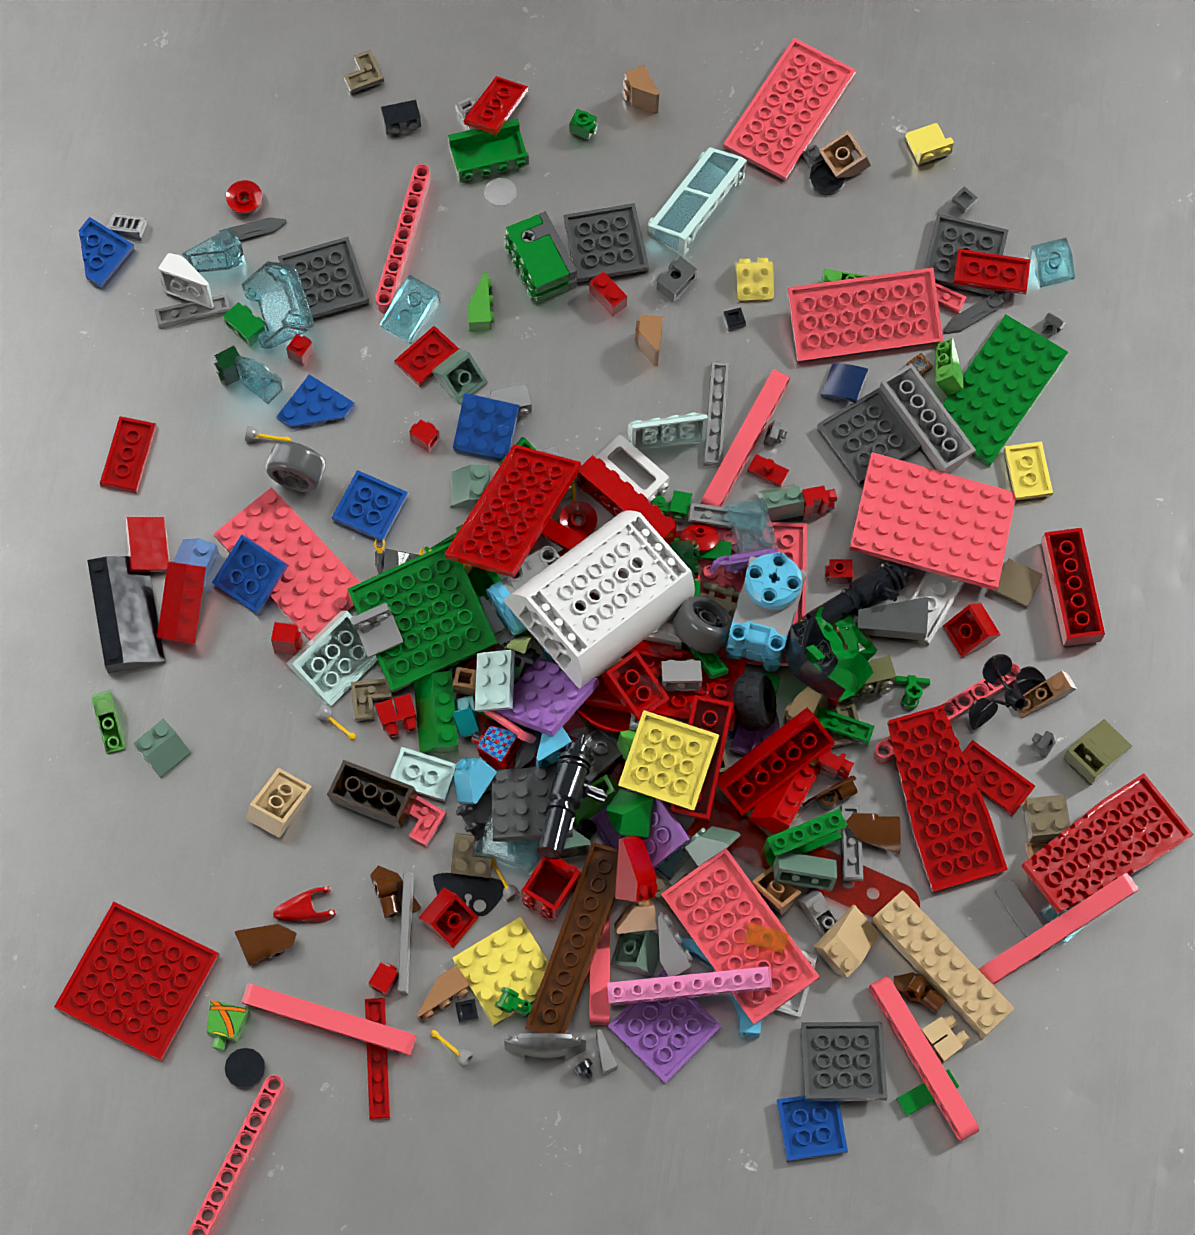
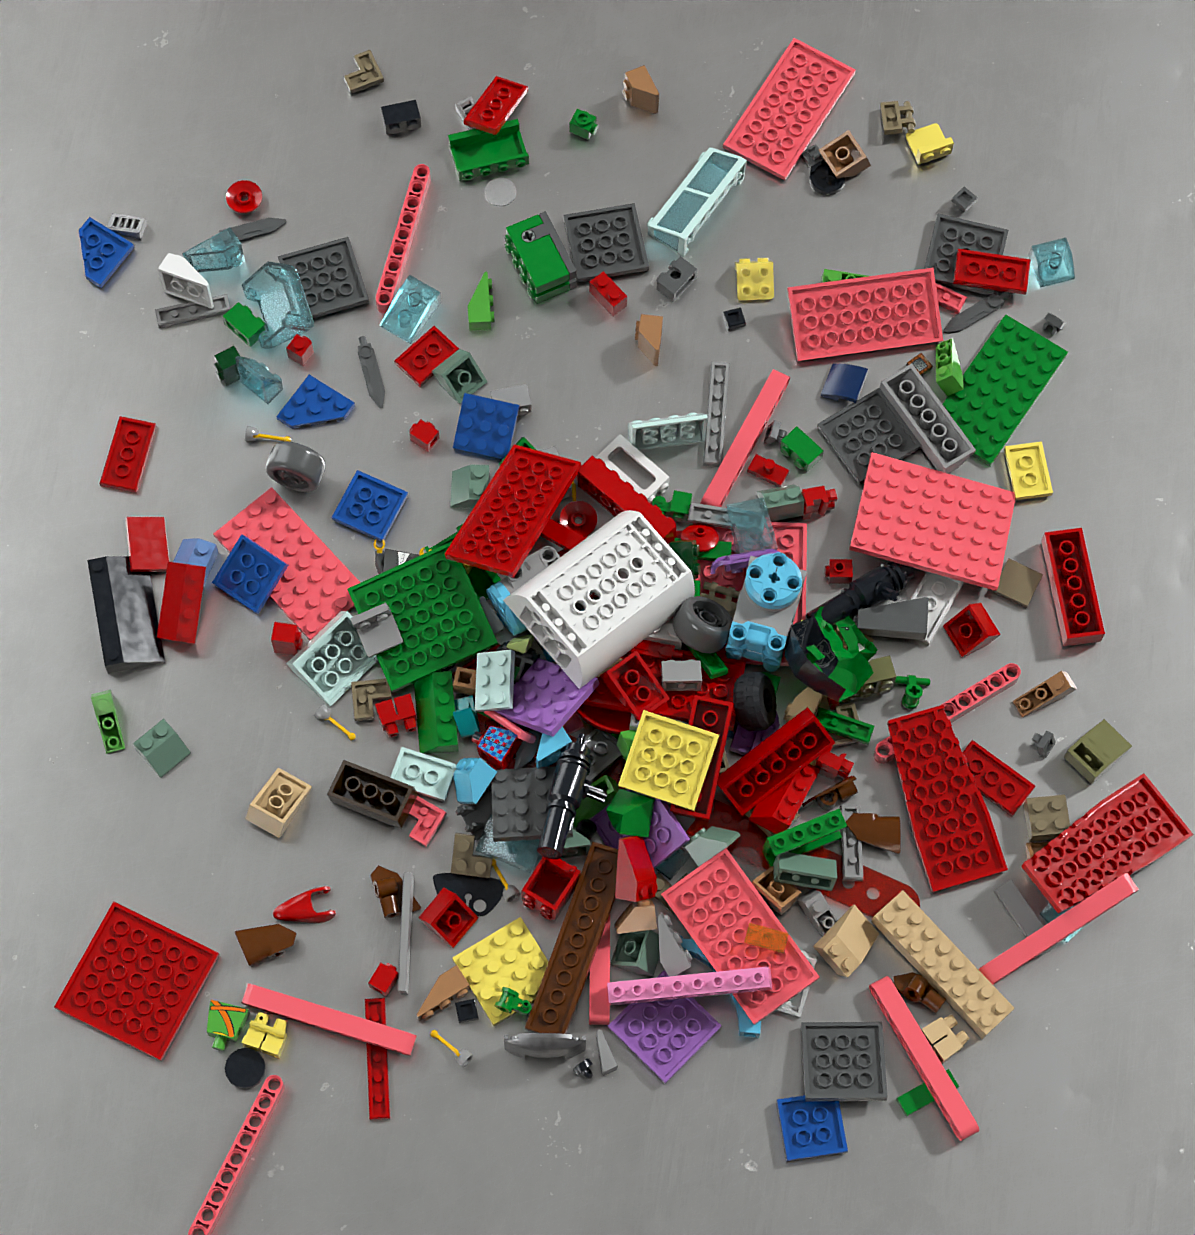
black plant [969,654,1046,730] -> none
none -> light yellow hips [241,1012,287,1059]
none -> dark grey piece [358,336,385,408]
none -> green brick [780,426,824,472]
none -> dark tan plate [880,101,916,135]

